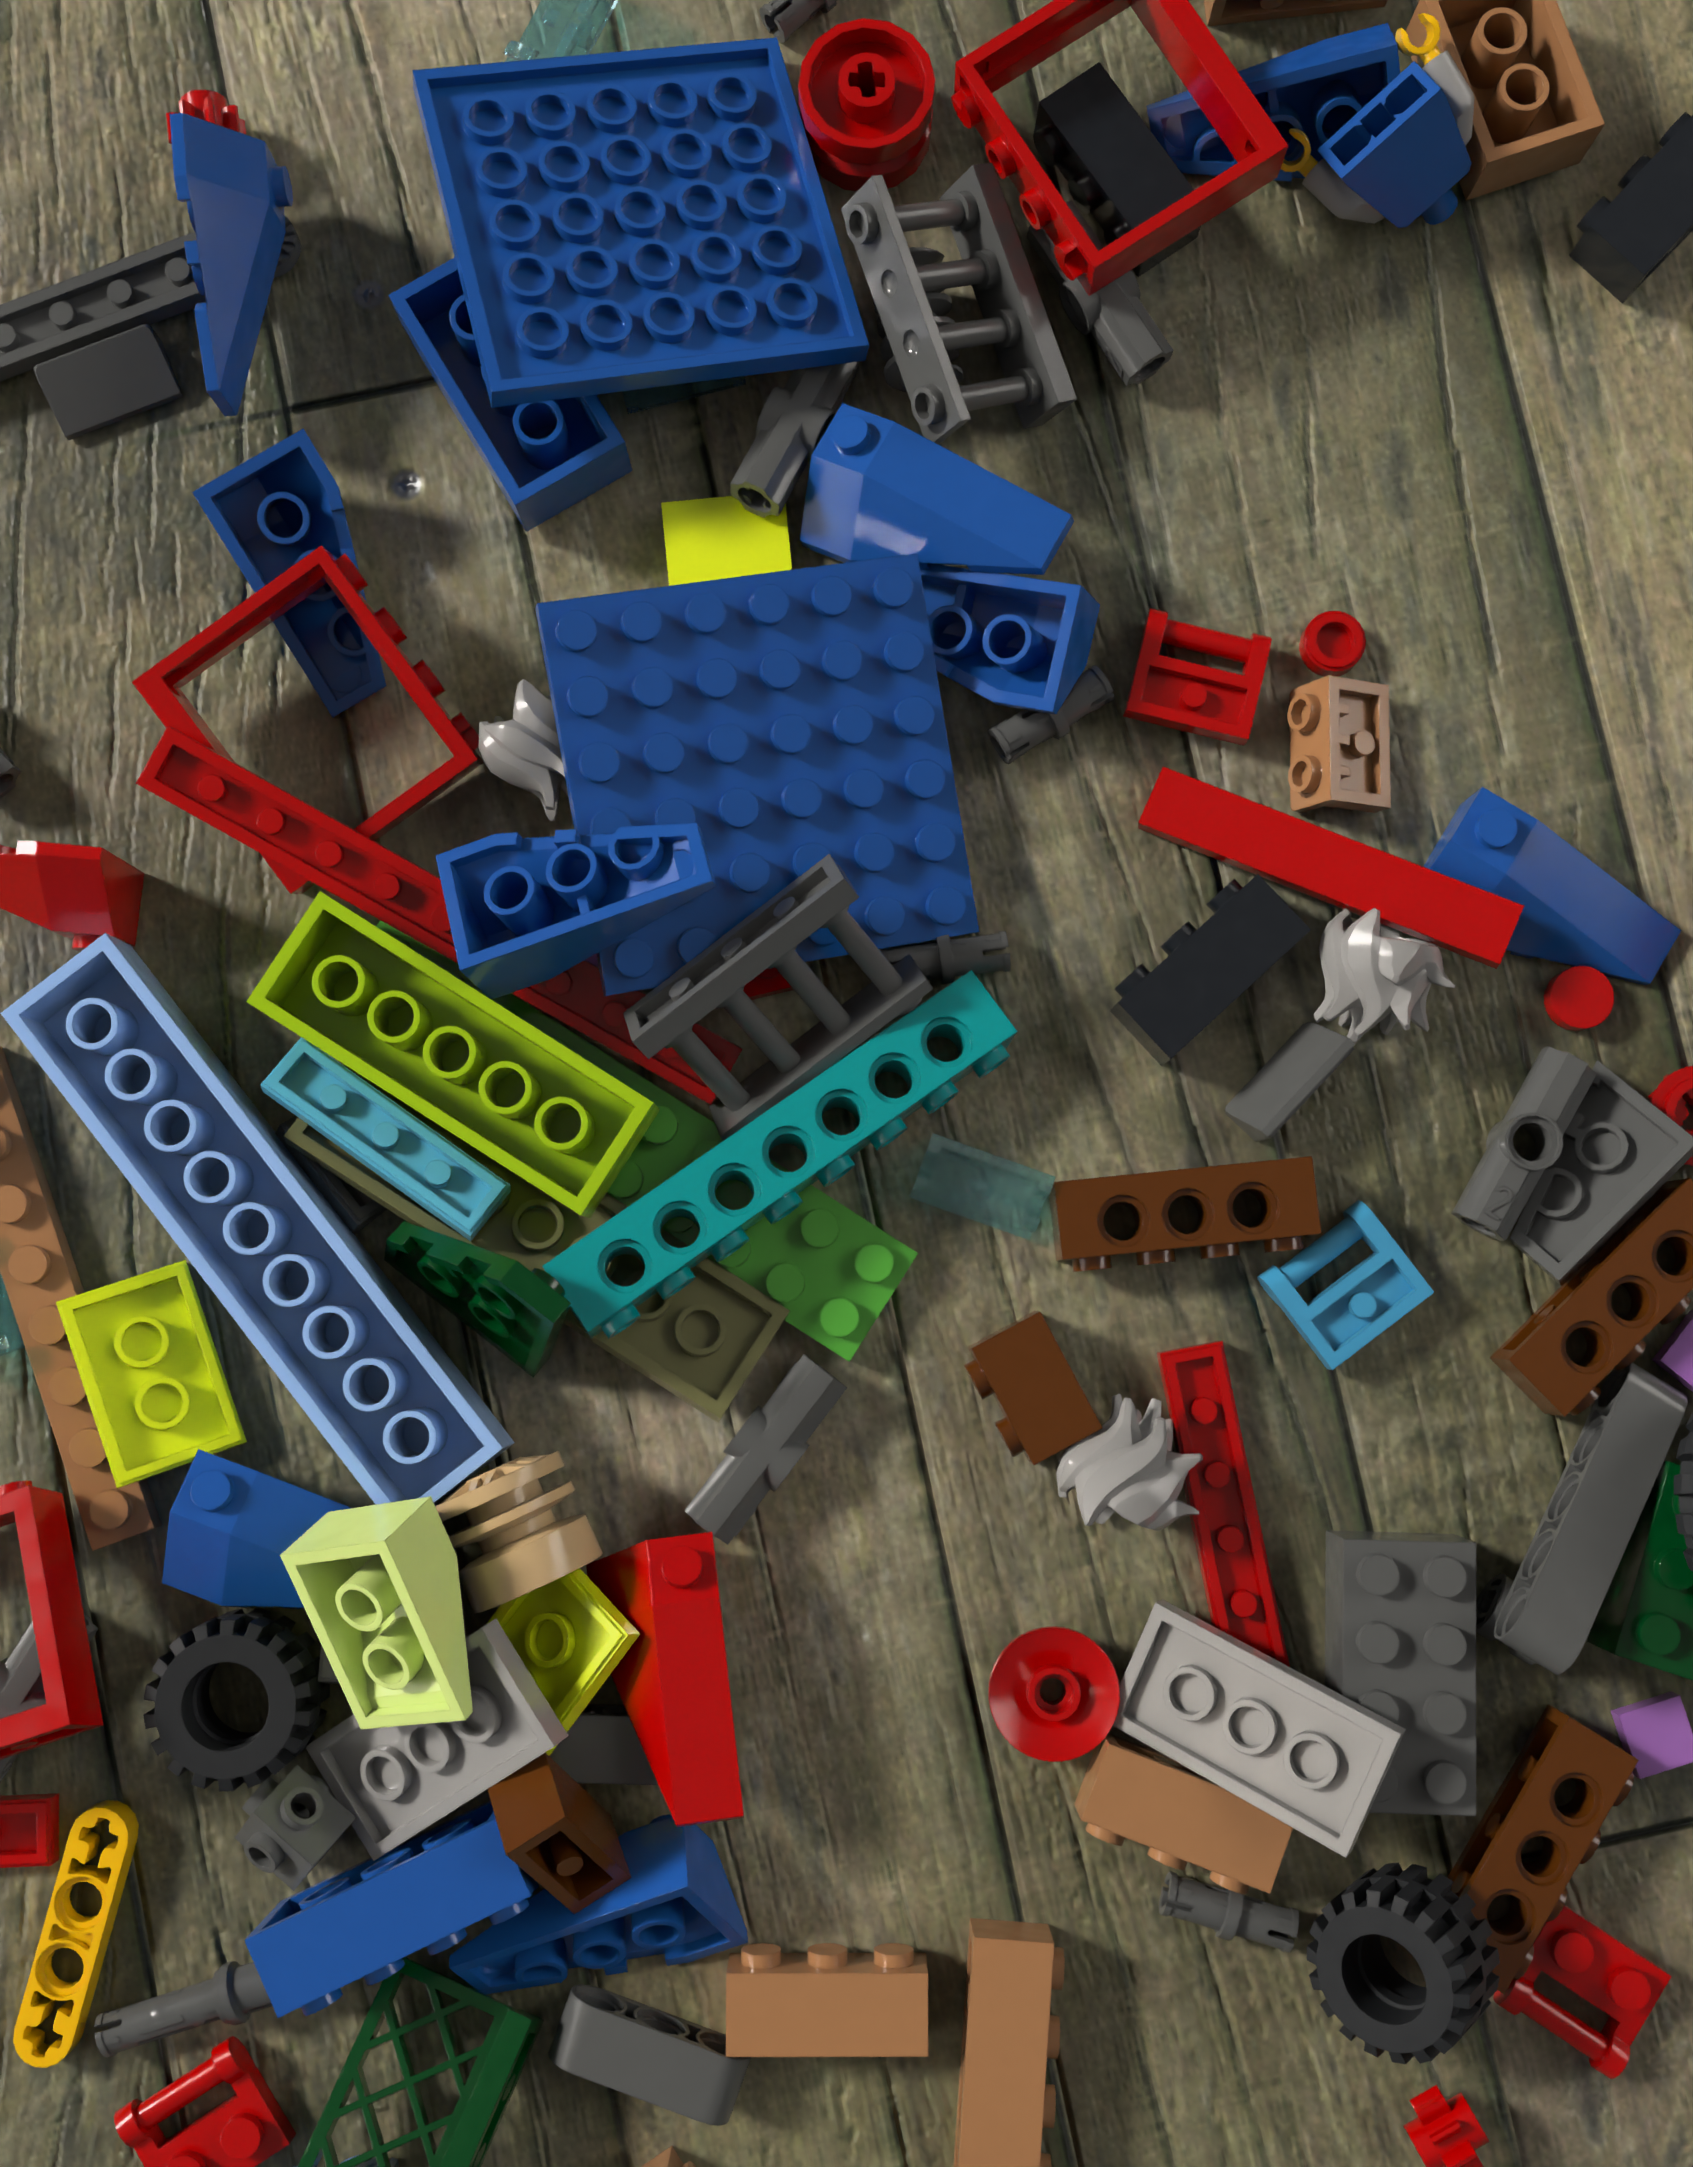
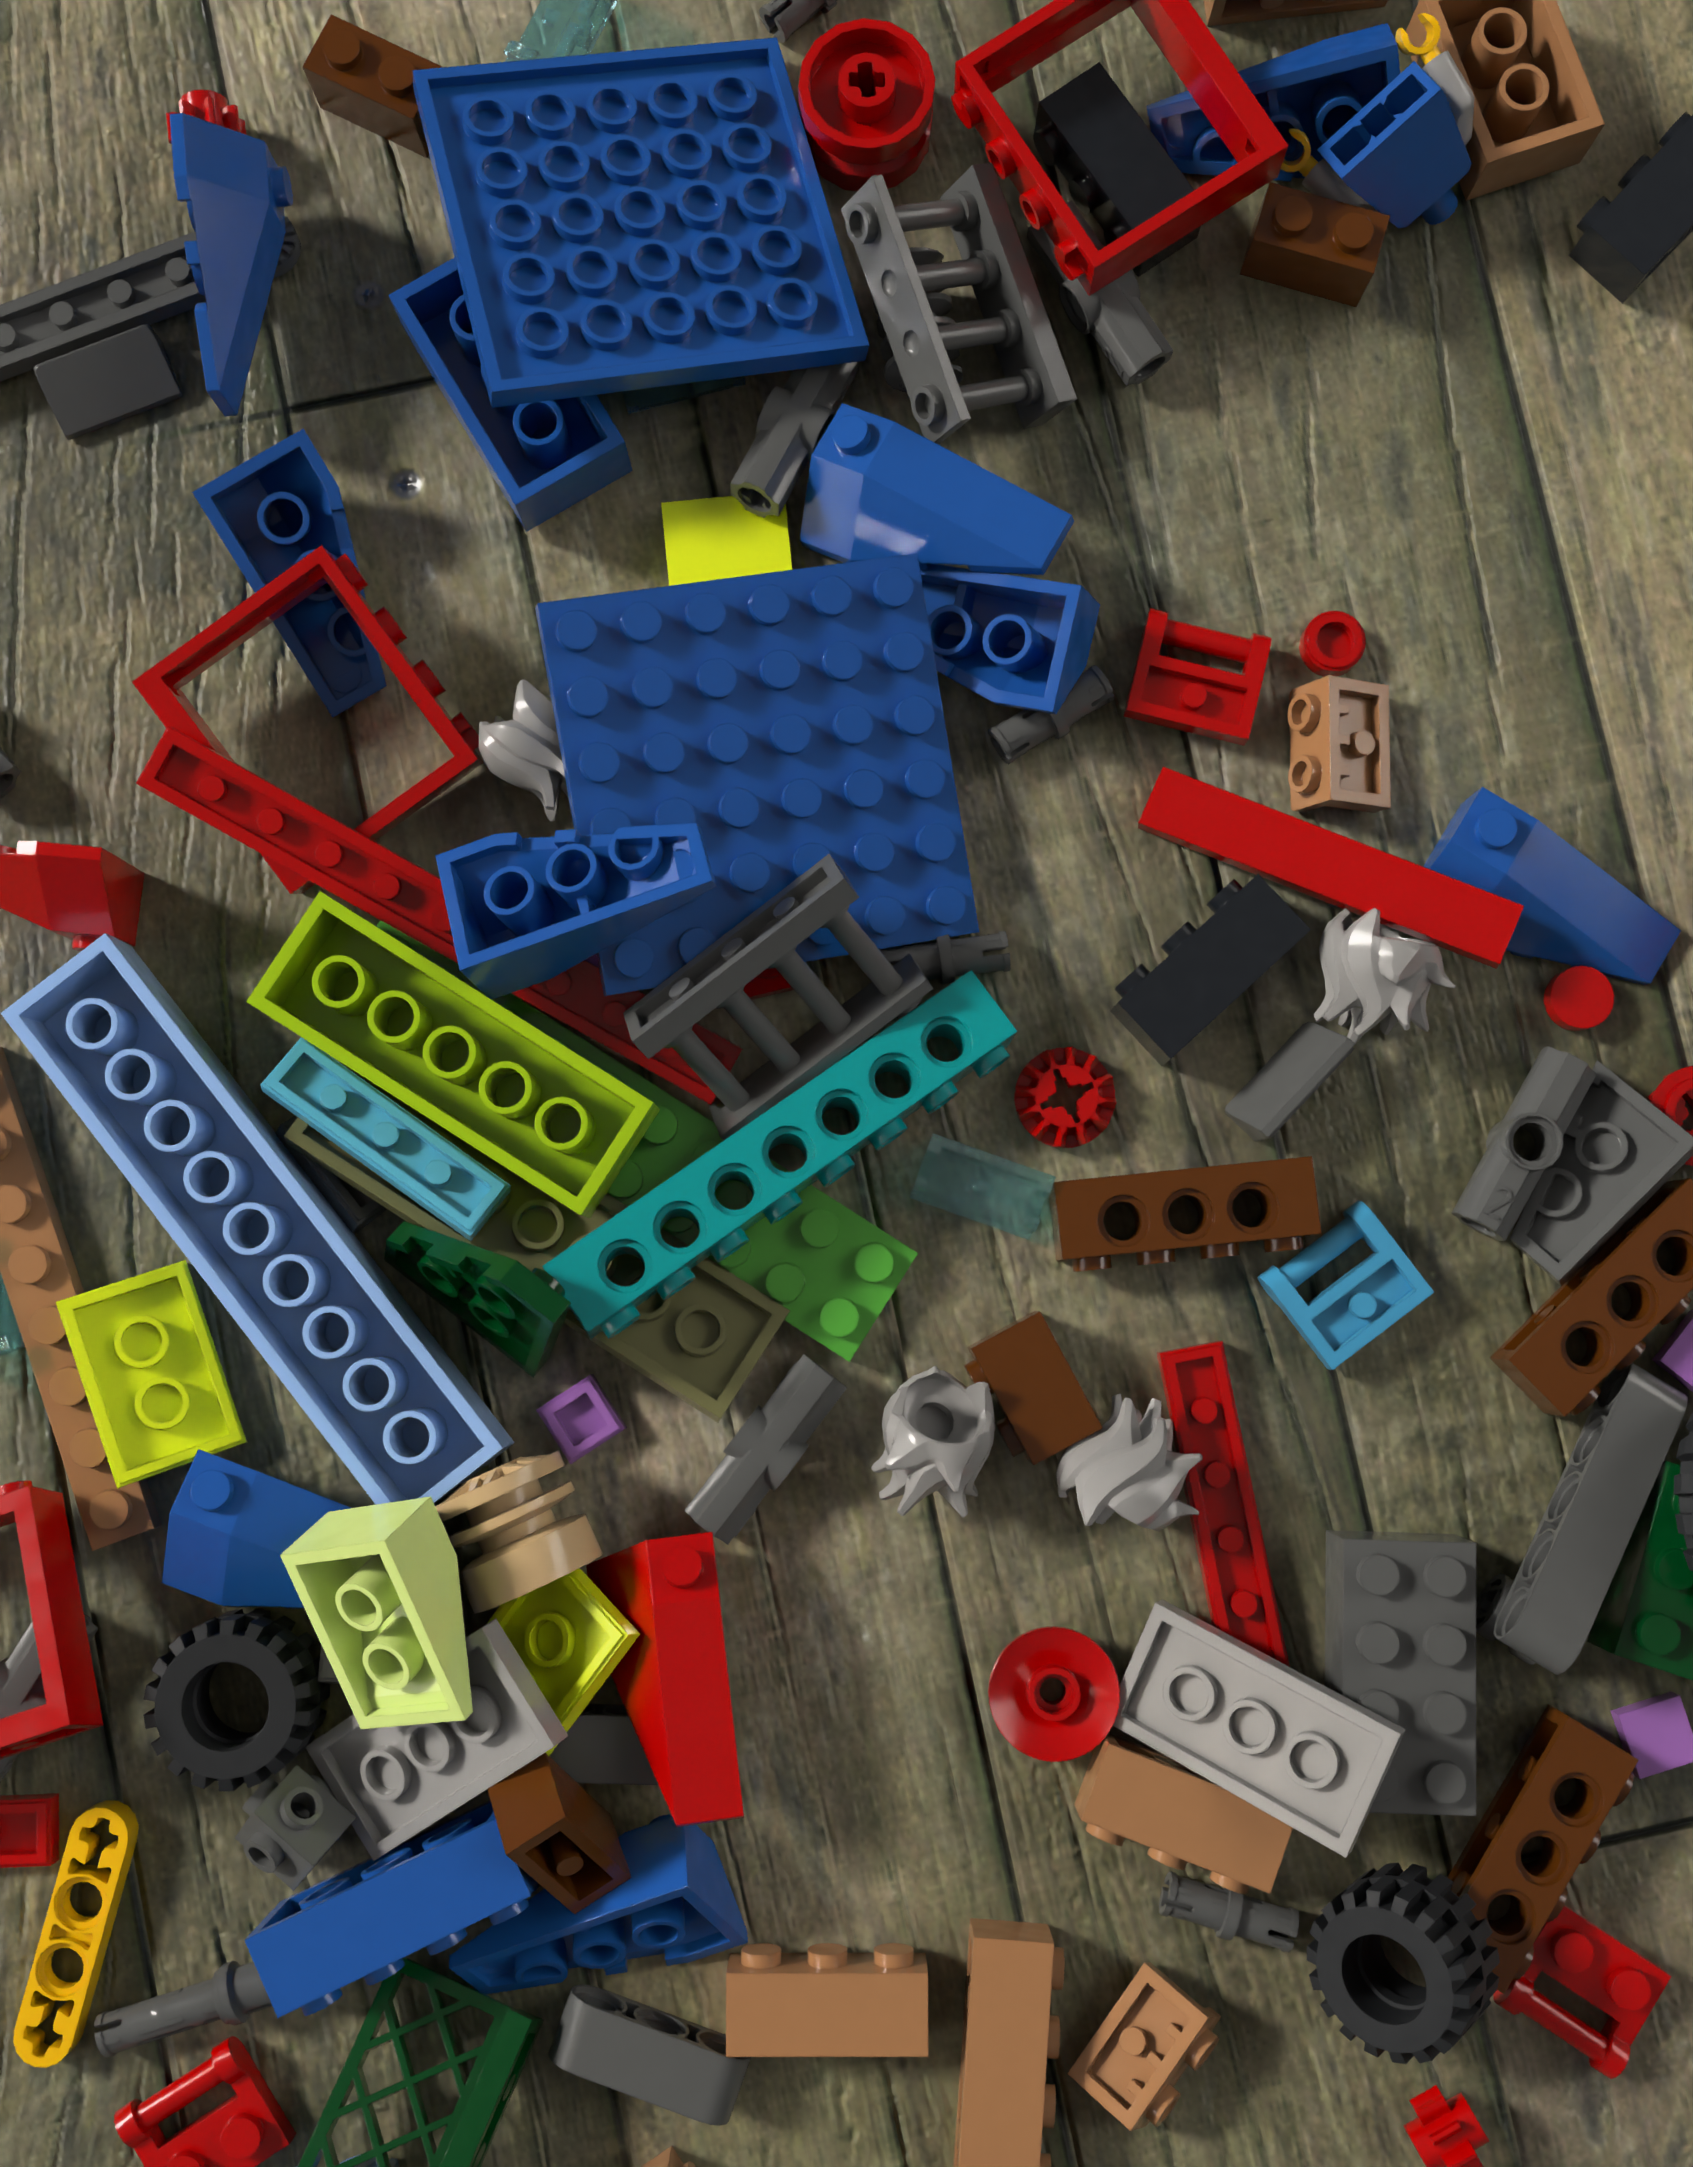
none -> reddish brown brick [303,14,442,158]
none -> medium lavender tile [536,1374,627,1464]
none -> light grey hair [871,1366,995,1518]
none -> red gear [1014,1046,1117,1148]
none -> medium nougat bracket [1068,1962,1221,2131]
none -> reddish brown brick [1240,182,1390,307]

